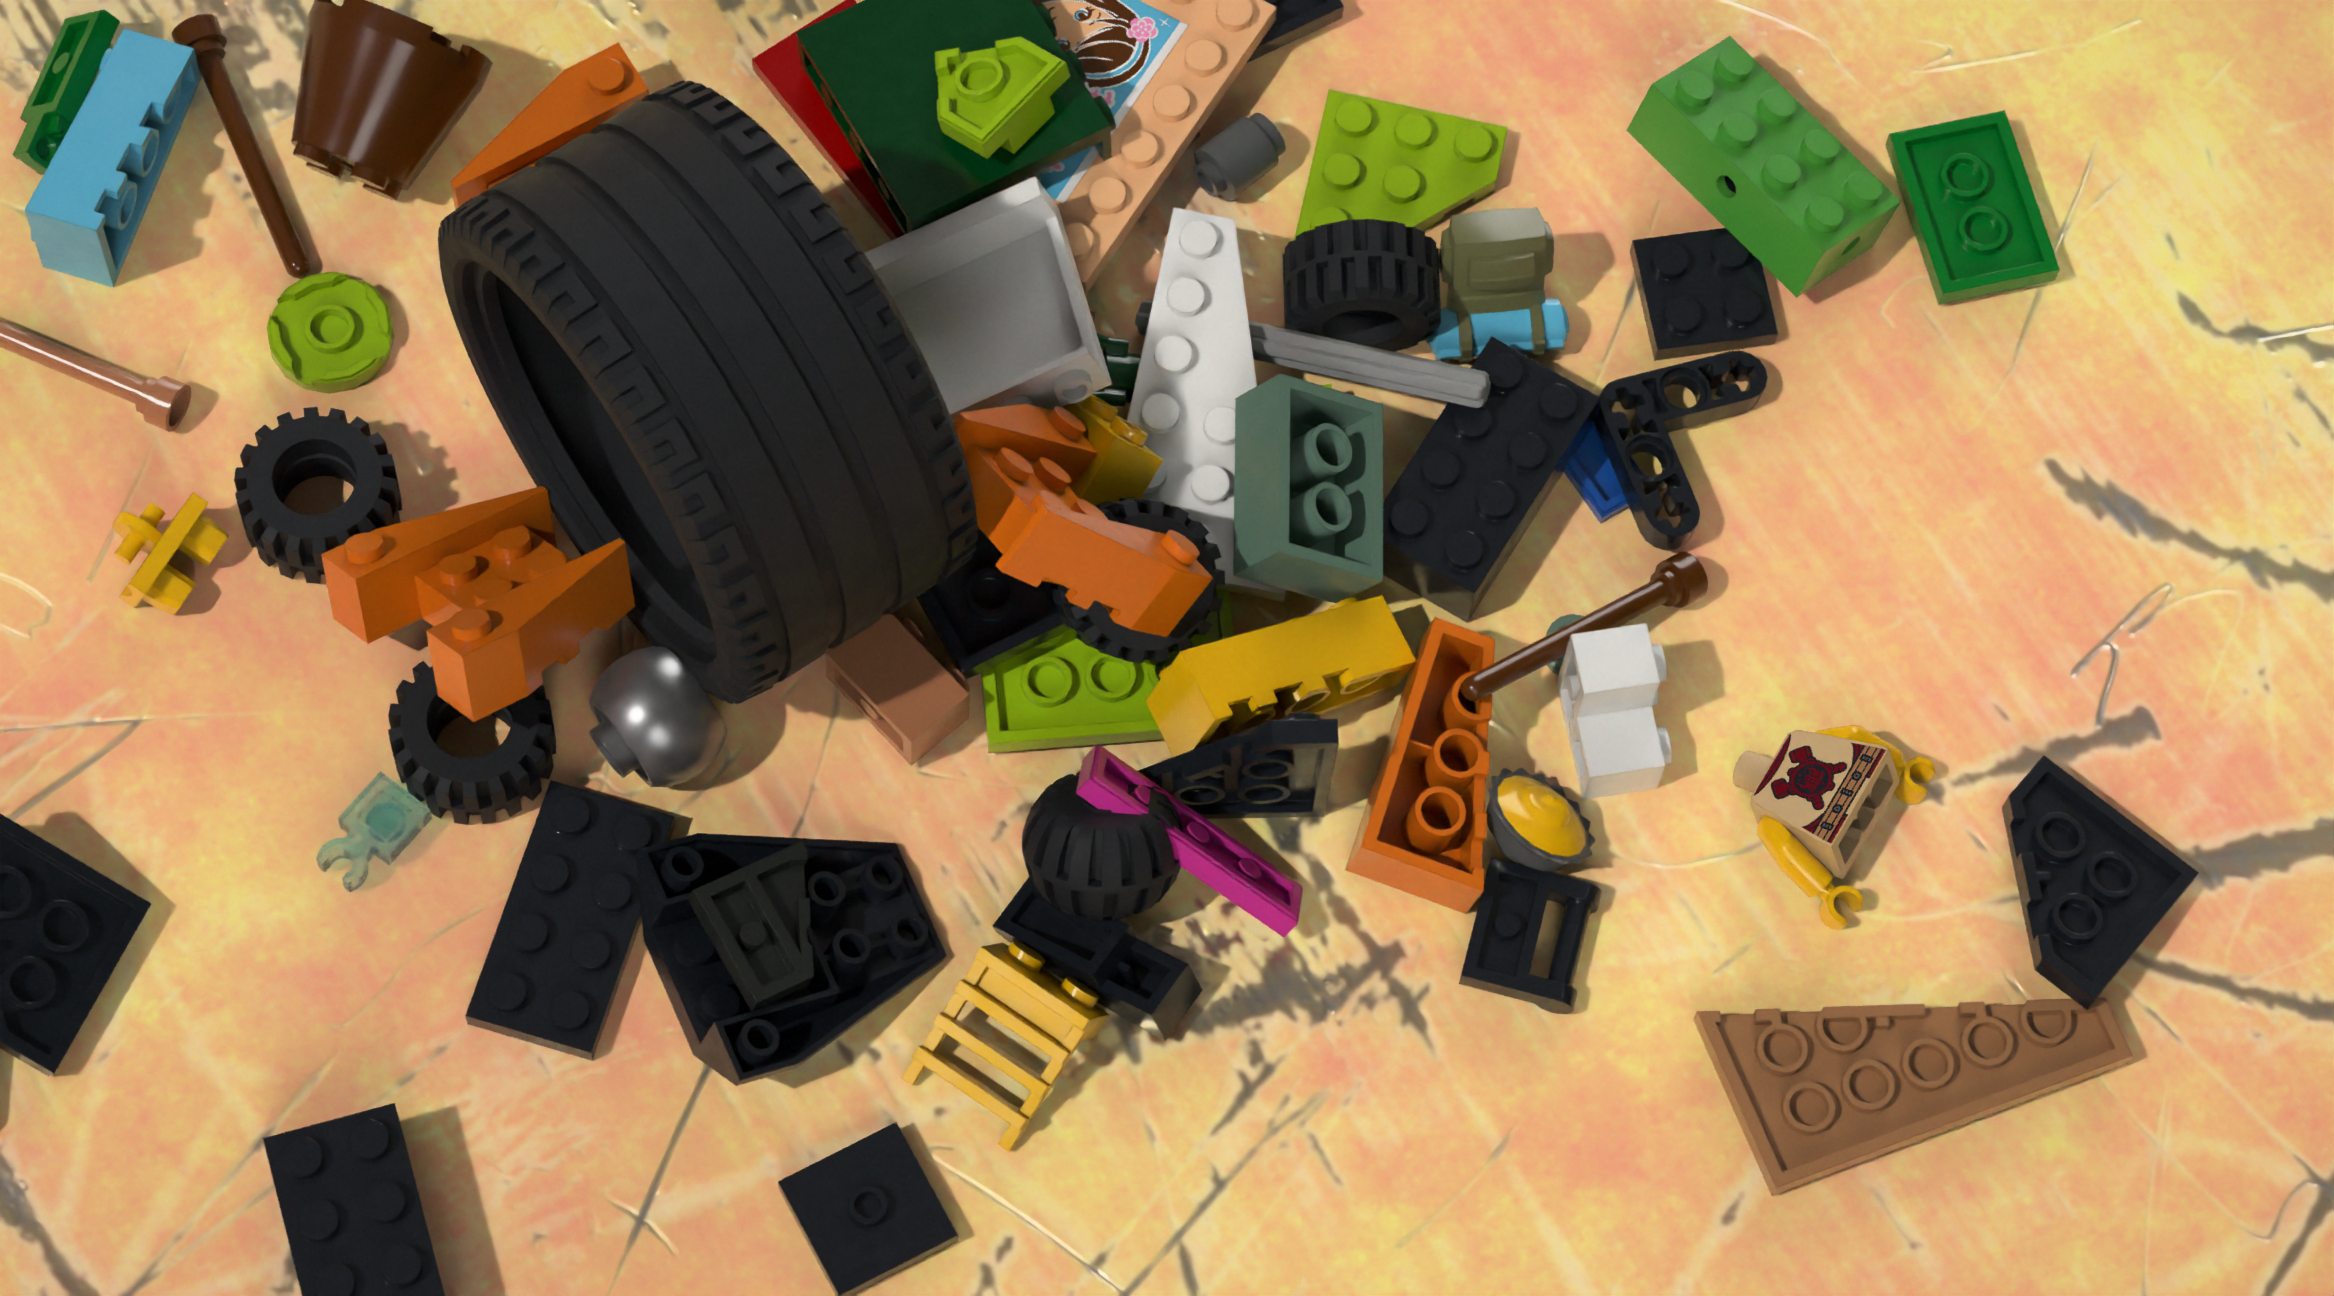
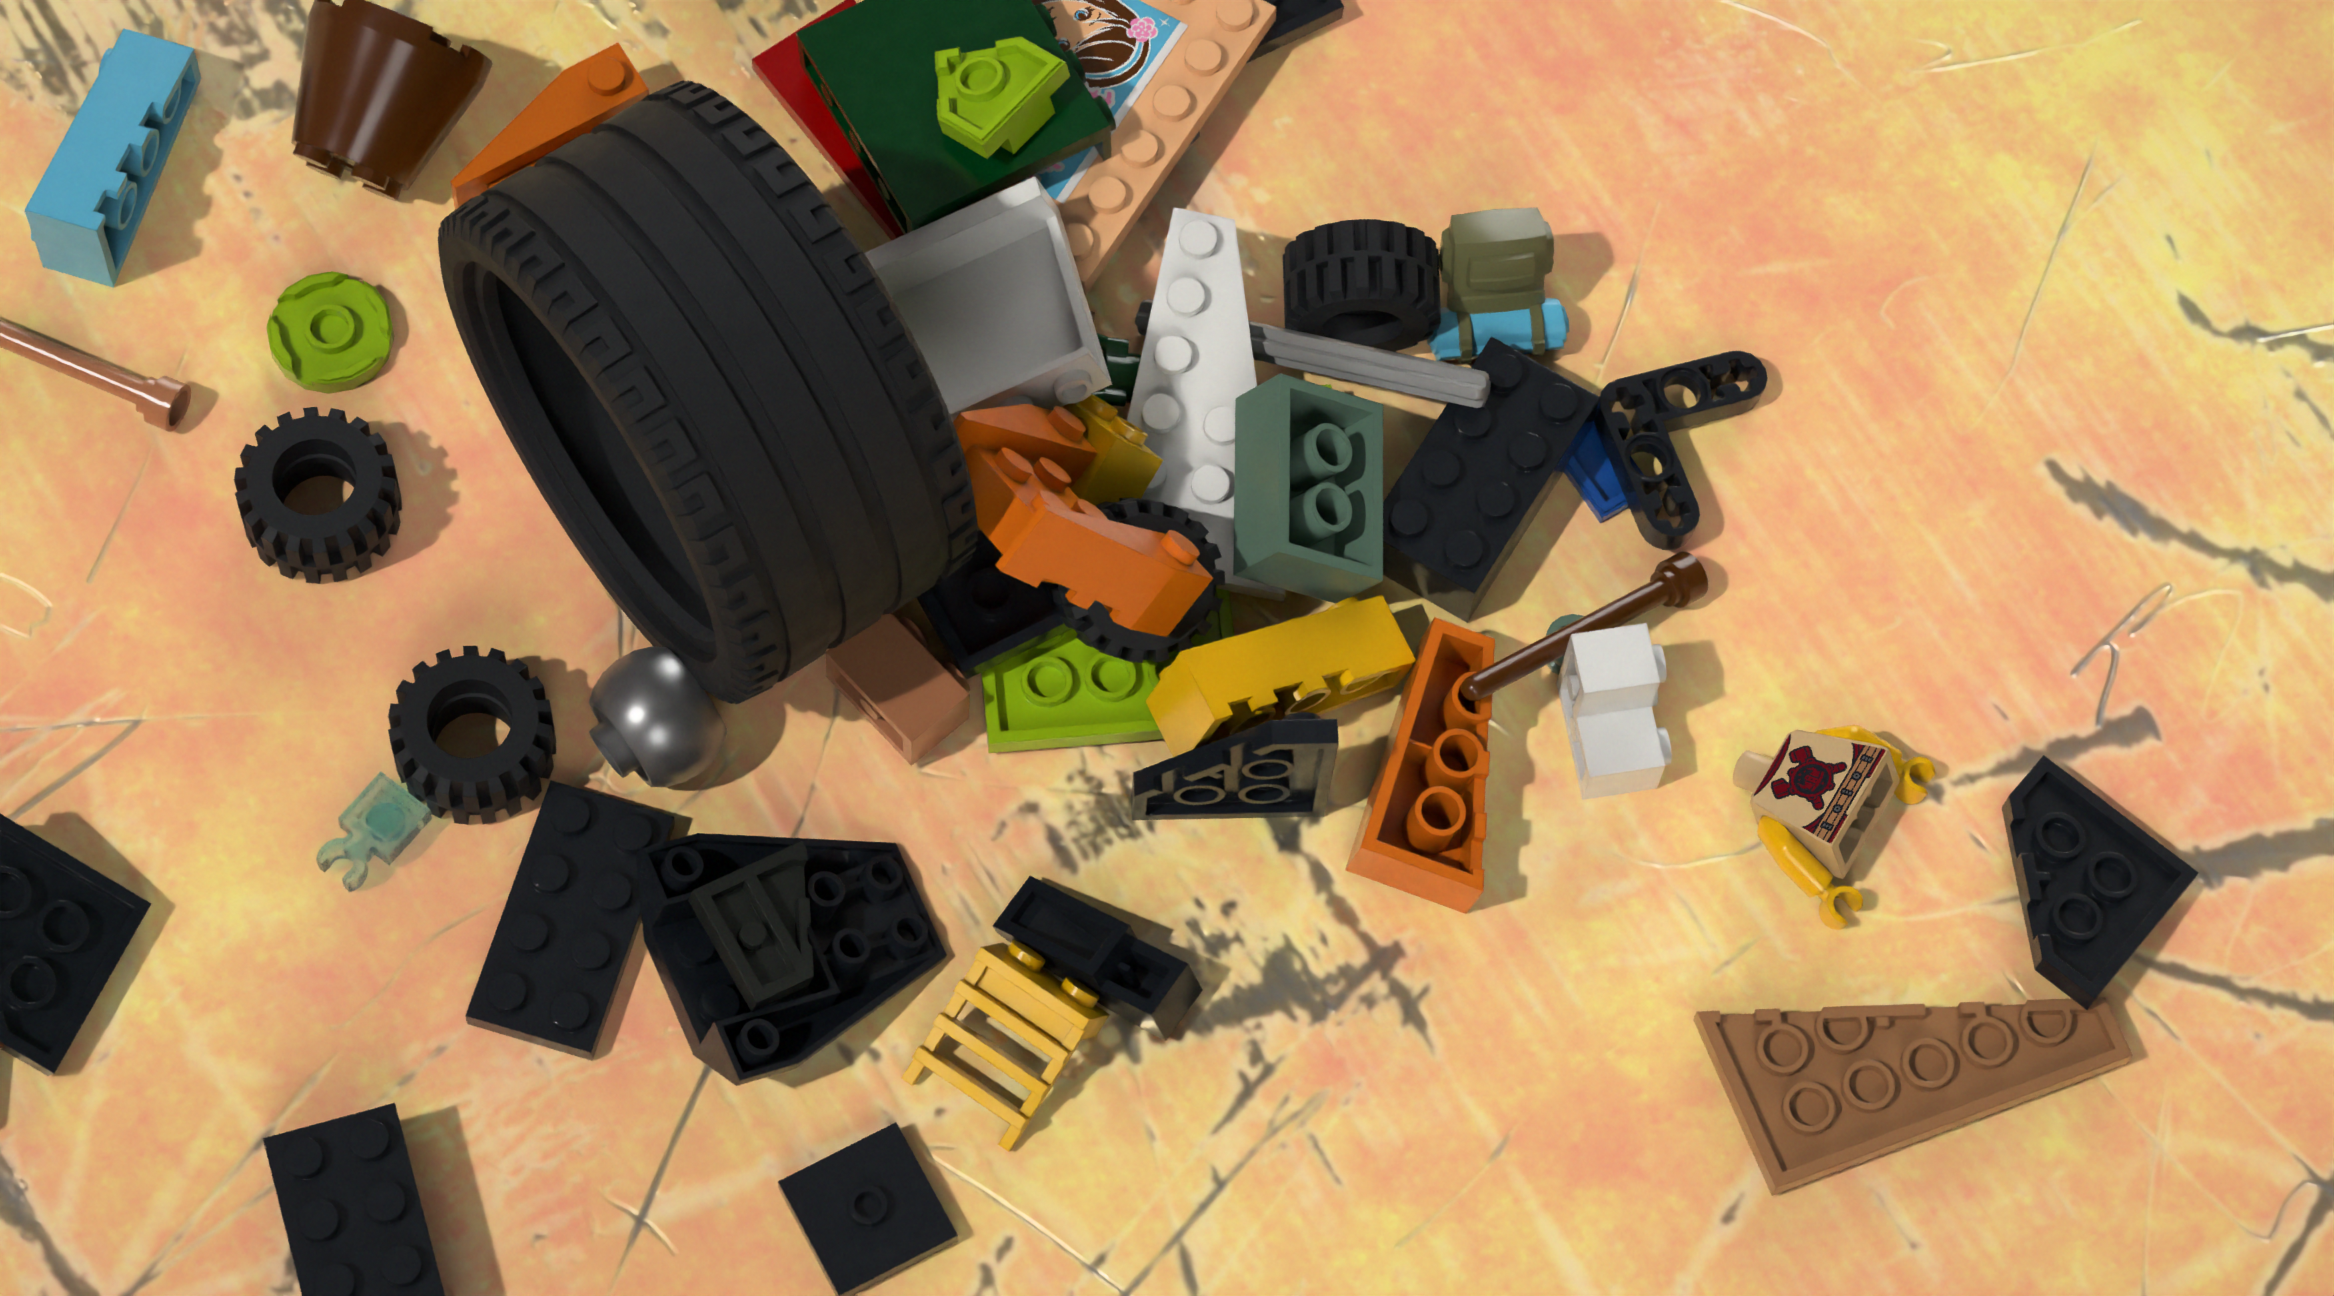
green hinge [13,9,120,175] -> none
yellow hips [112,492,229,615] -> none
reddish brown piece [172,14,310,278] -> none
orange wedge [321,486,635,722] -> none
black wheel [1022,771,1183,920] -> none
dark pink tile [1076,744,1303,937] -> none
dark grey brick [1193,113,1286,200] -> none
lime plate [1294,89,1508,240] -> none
black plate [1459,857,1602,1014] -> none
piece [1486,768,1595,871] -> none
bright green brick [1626,36,1901,297] -> none
black plate [1630,228,1778,361] -> none
green plate [1885,110,2060,305] -> none

